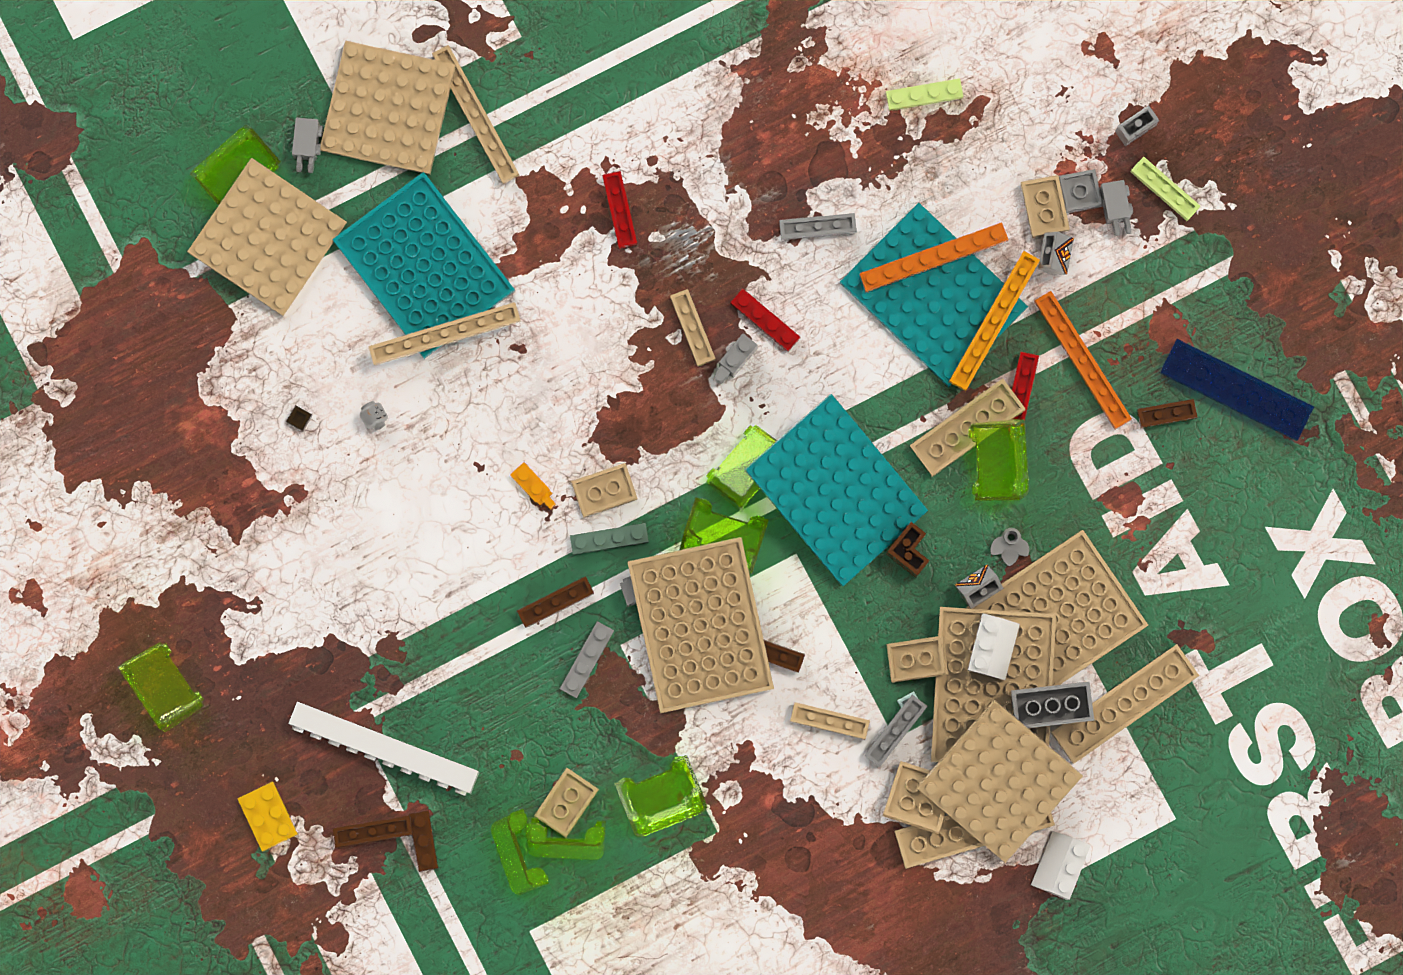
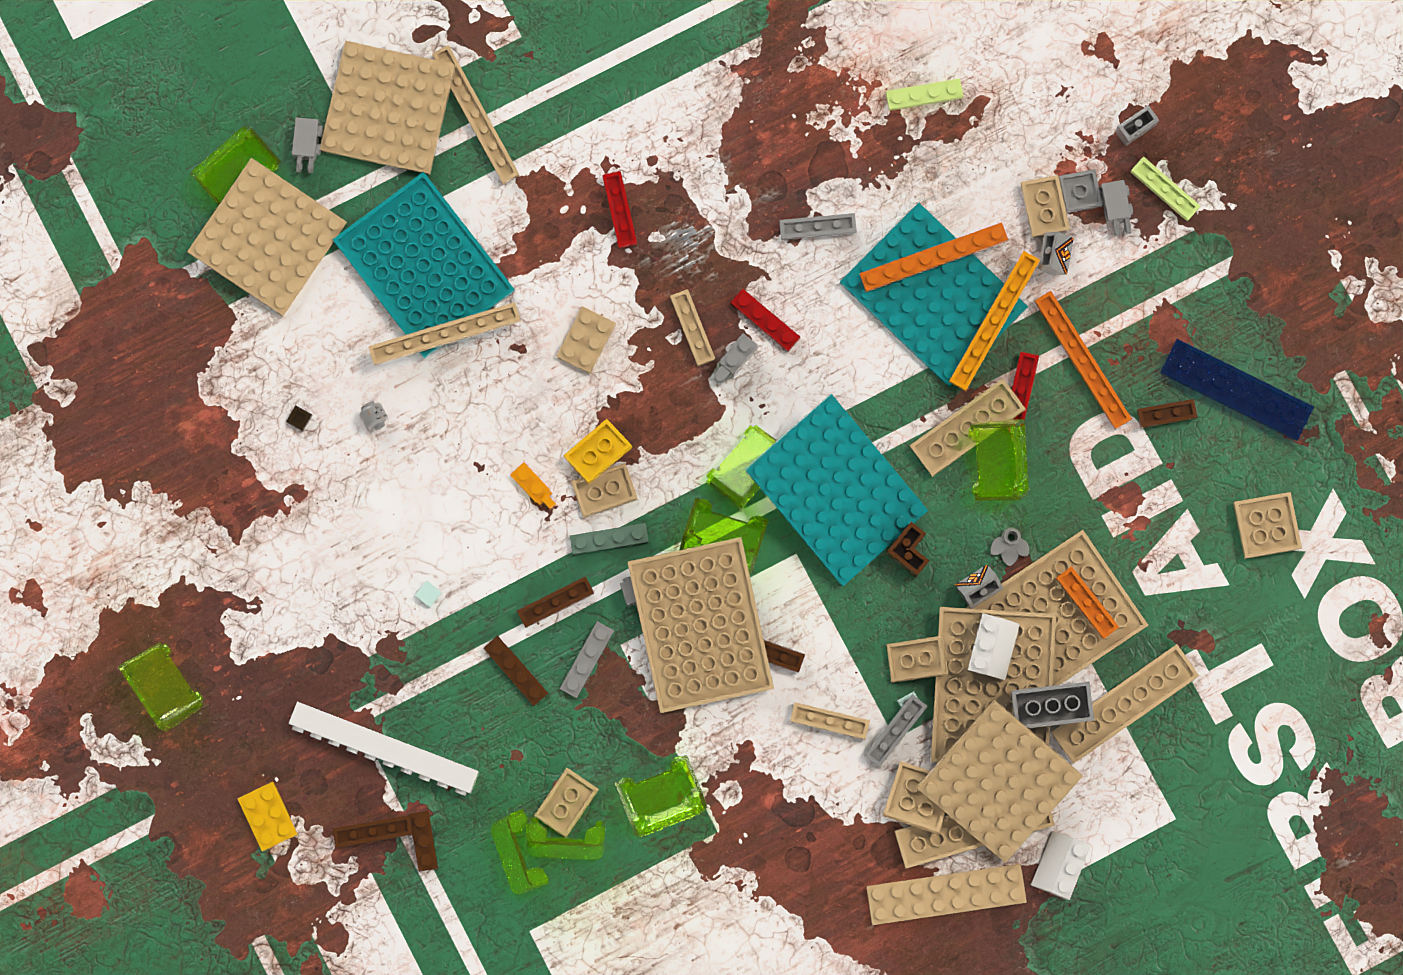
none -> light aqua tile [415,581,442,608]
none -> reddish brown plate [483,635,549,706]
none -> tan plate [556,306,616,374]
none -> yellow plate [563,419,632,484]
none -> tan plate [866,864,1027,925]
none -> orange plate [1056,566,1119,640]
none -> tan plate [1233,492,1302,559]

